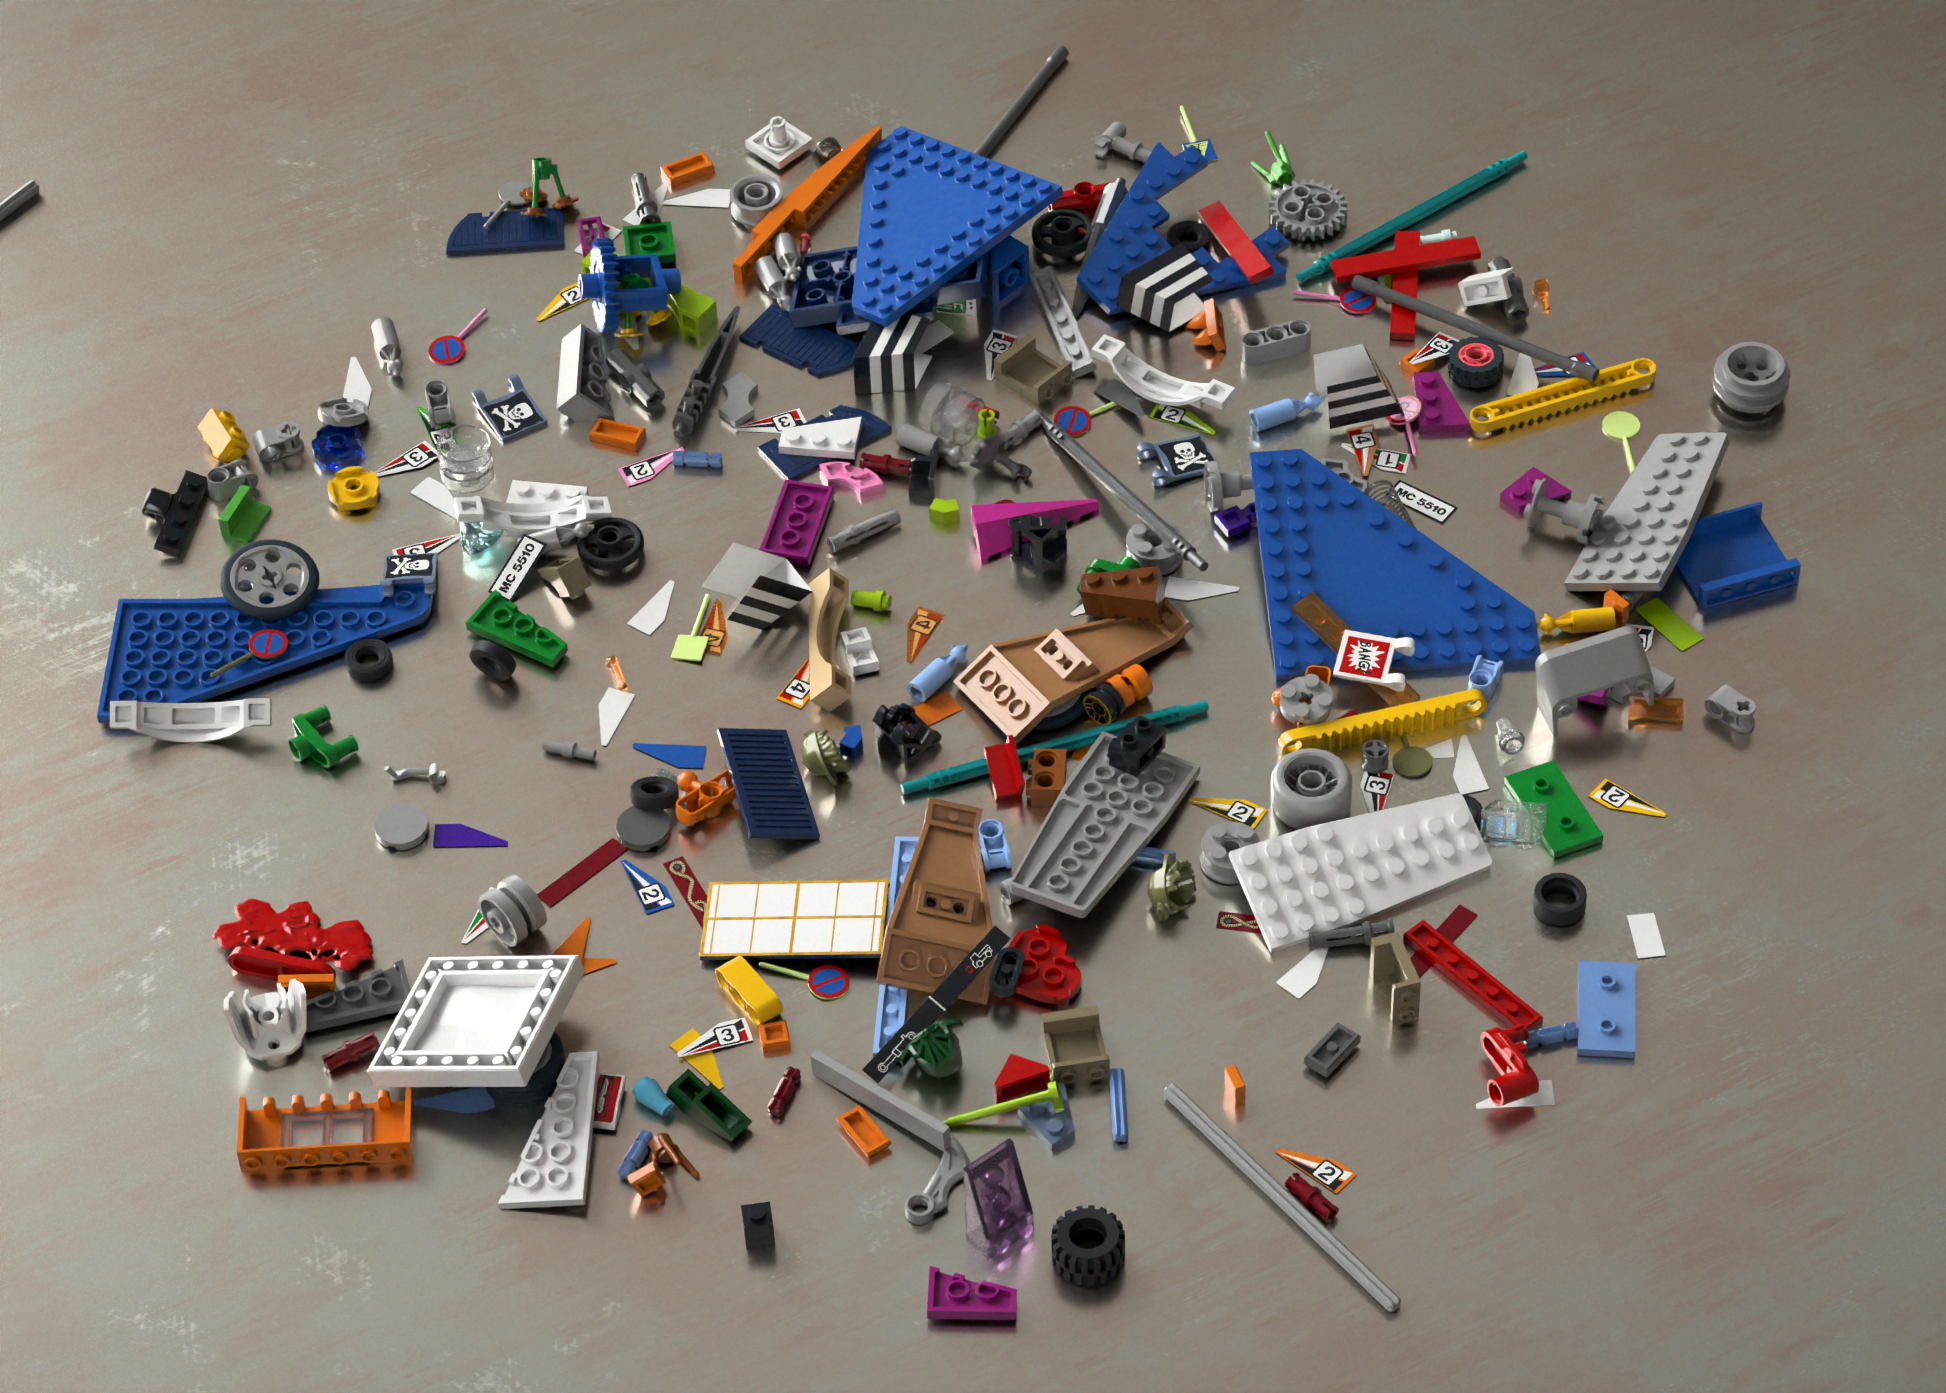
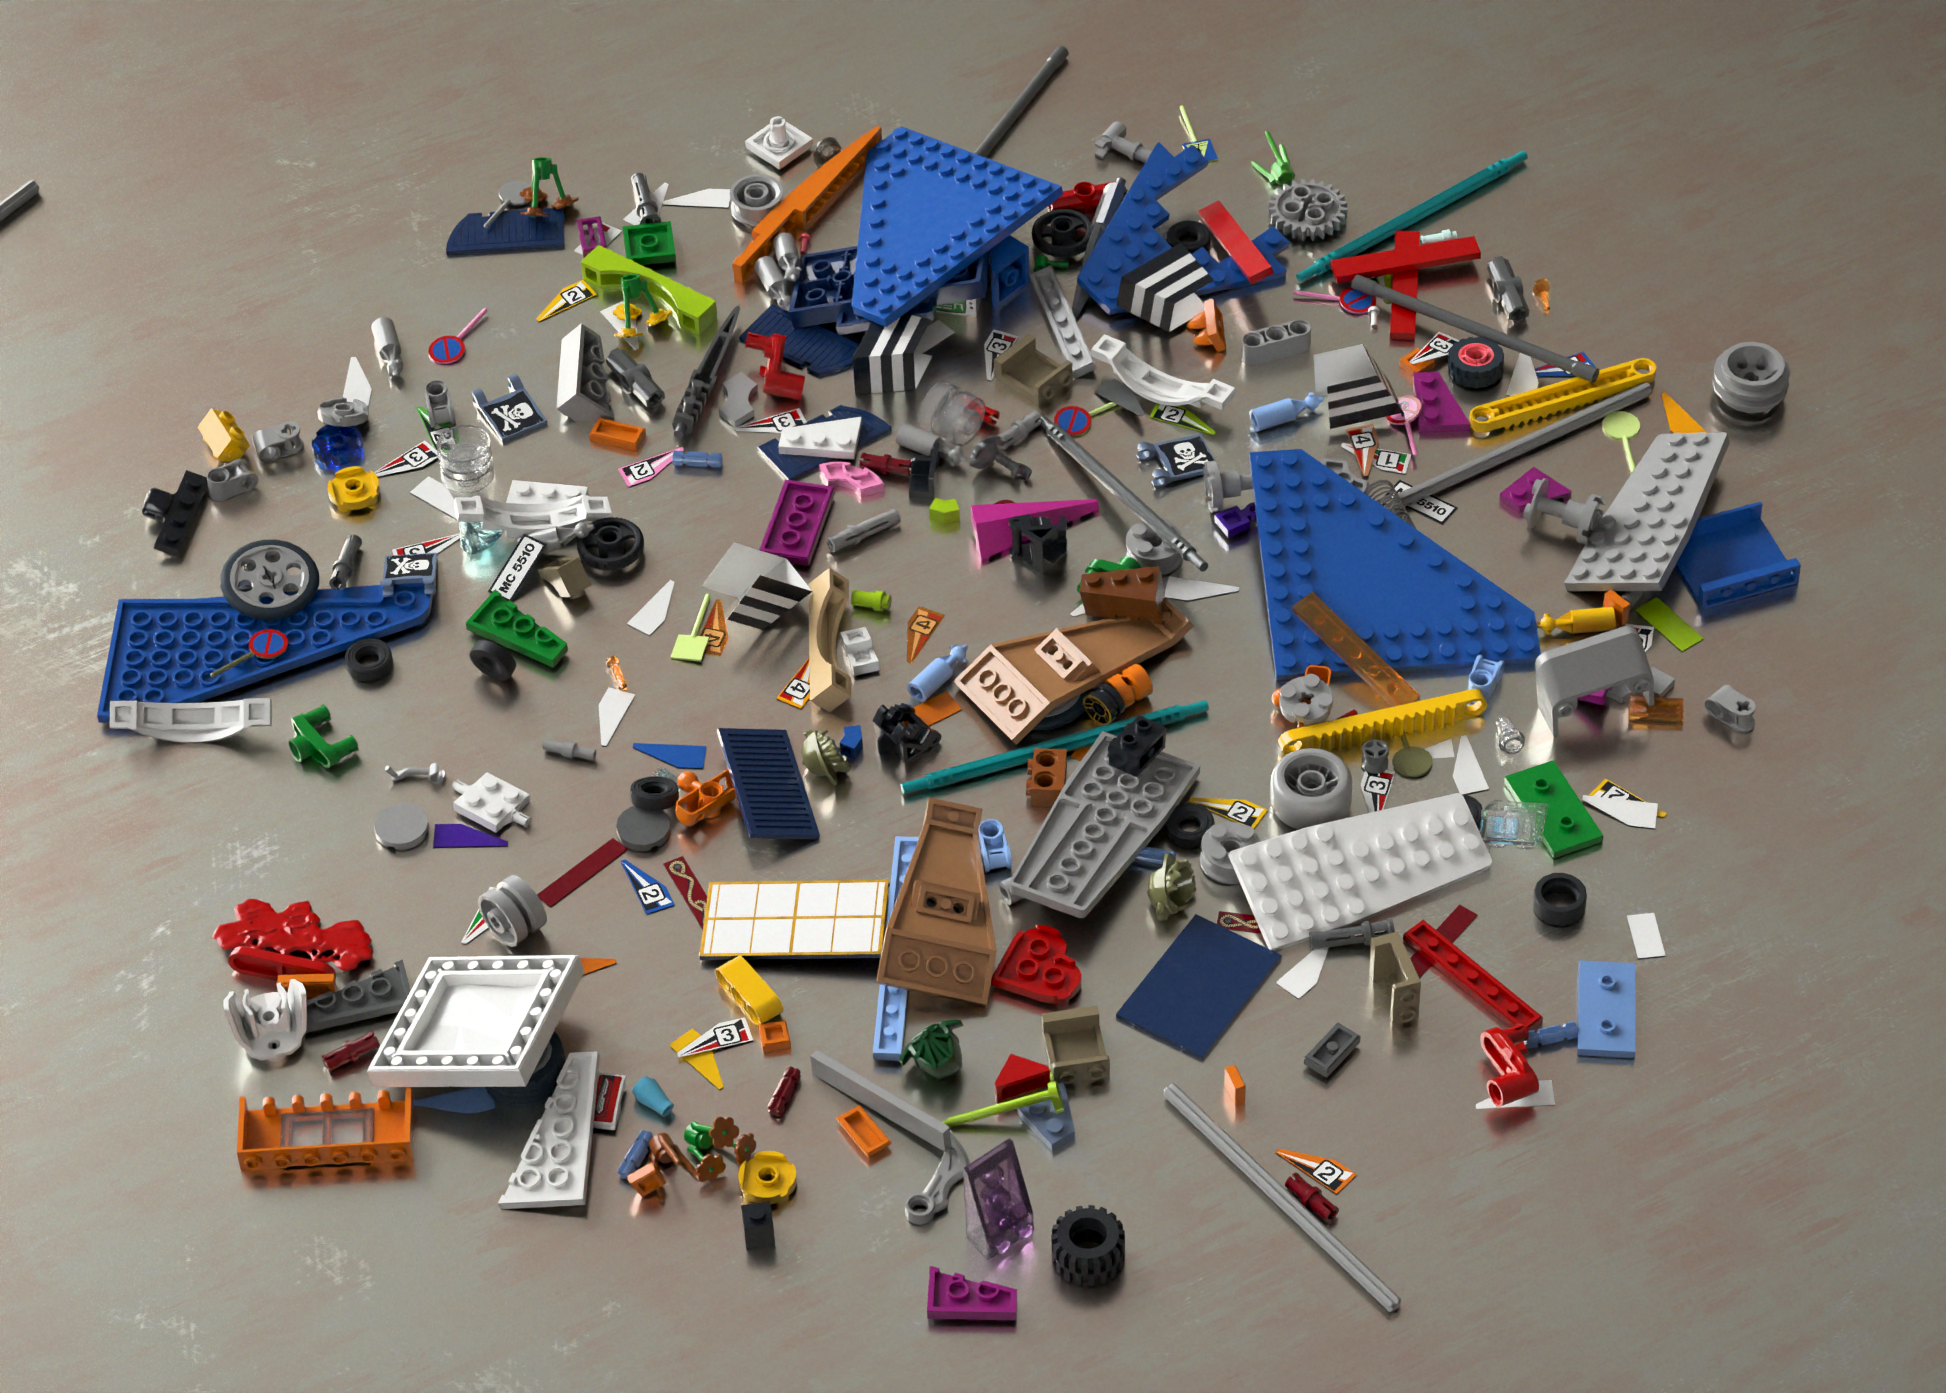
bright green panel [218,485,271,544] -> none
orange sticker [553,918,591,963] -> none
blue piece [578,237,681,333] -> none
orange tile [661,152,715,187] -> none
dark green slope [666,1068,752,1141] -> none
piece [759,962,850,1000] -> none
black sticker [862,926,1011,1084] -> none
lime animal [977,409,997,441] -> none
red panel [984,735,1025,801] -> none
black plate [989,947,1025,997] -> none
medium blue axle [1109,1068,1128,1142] -> none
flag [1333,630,1415,692] -> none
white panel [1458,267,1514,307] -> none
none -> dark grey pin [329,534,362,590]
none -> white plate [452,772,532,833]
none -> dark orange plant [684,1117,756,1182]
none -> yellow plate [738,1151,797,1204]
none -> red piece [745,332,805,401]
none -> green hand [1033,255,1069,272]
none -> dark blue piece [1116,914,1282,1060]
none -> black tyre [1165,803,1215,848]
none -> white piece [1368,306,1380,328]
none -> light grey axle [1393,383,1652,507]
none -> white sticker [1582,795,1658,828]
none -> light orange sticker [1661,392,1707,433]

